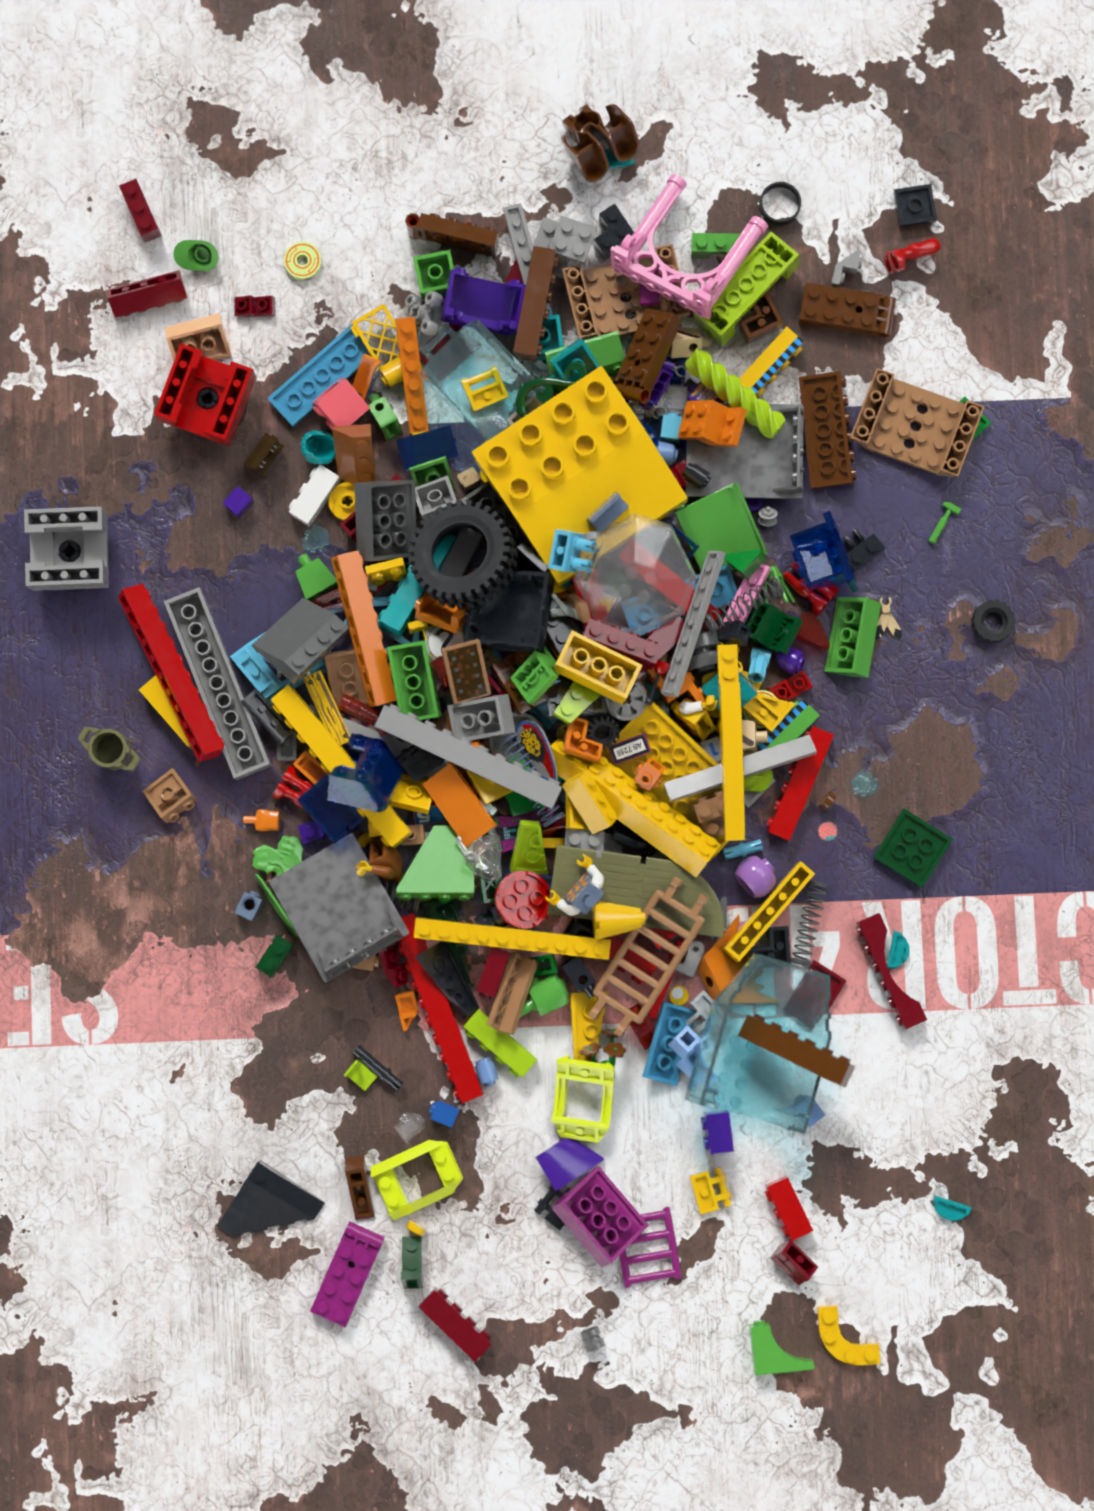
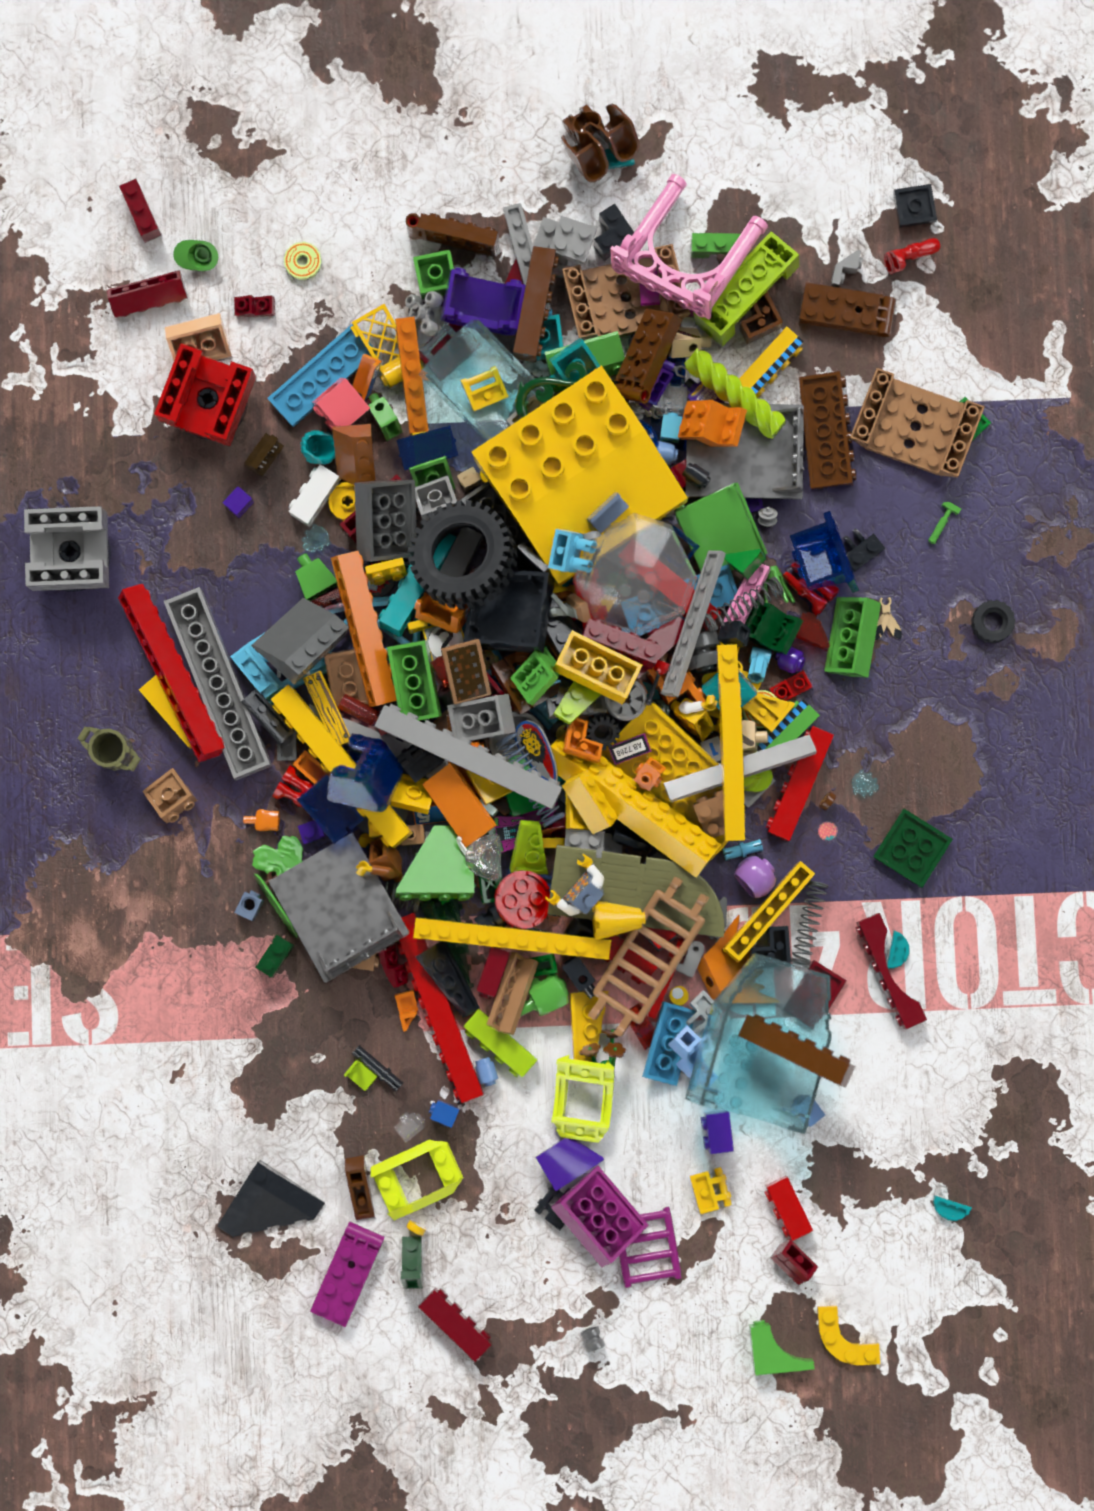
black tyre [759,182,801,225] -> none

